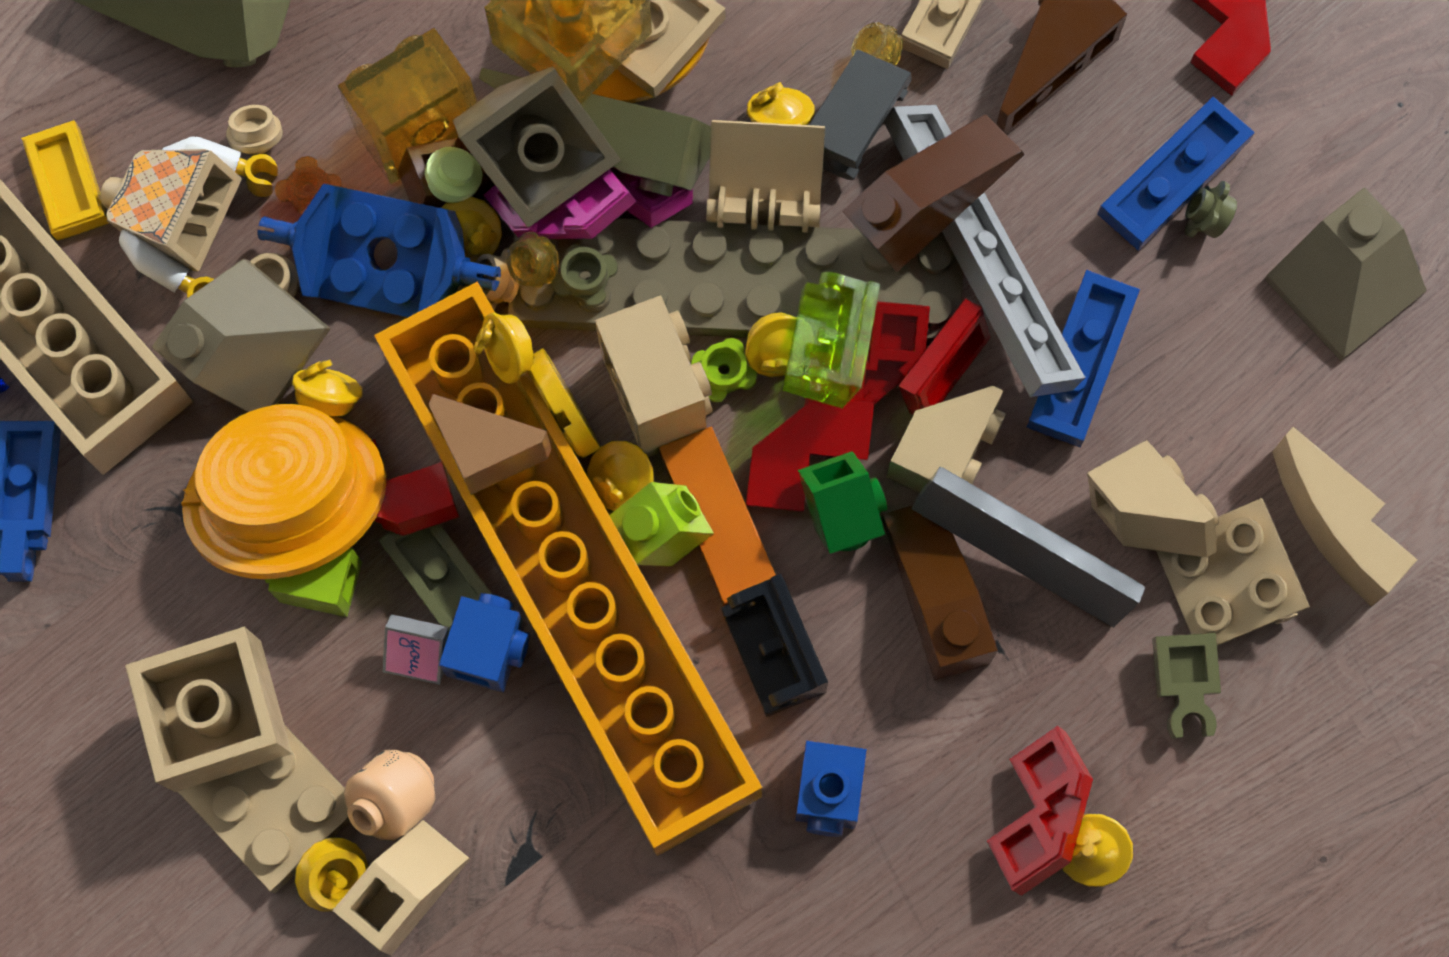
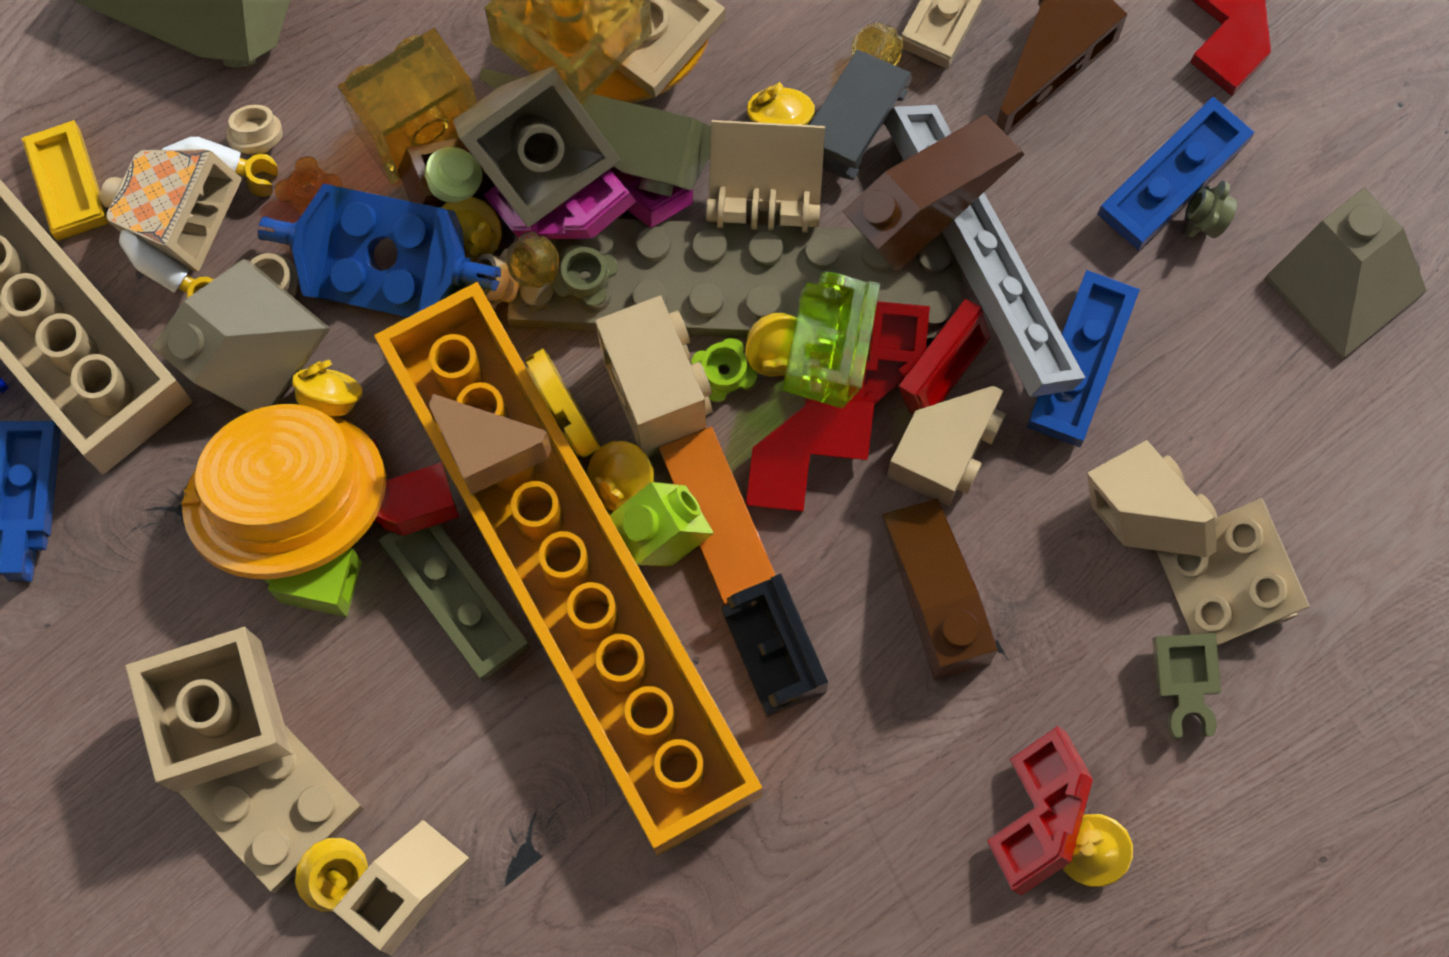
light nougat head [344,750,435,841] -> none
tile [383,614,449,685] -> none
blue brick [439,593,530,693] -> none
yellow hat [473,312,533,384] -> none
blue brick [795,741,867,837] -> none
green brick [798,451,887,554] -> none
dark grey tile [911,467,1146,628] -> none
tan slope [1272,427,1418,607] -> none

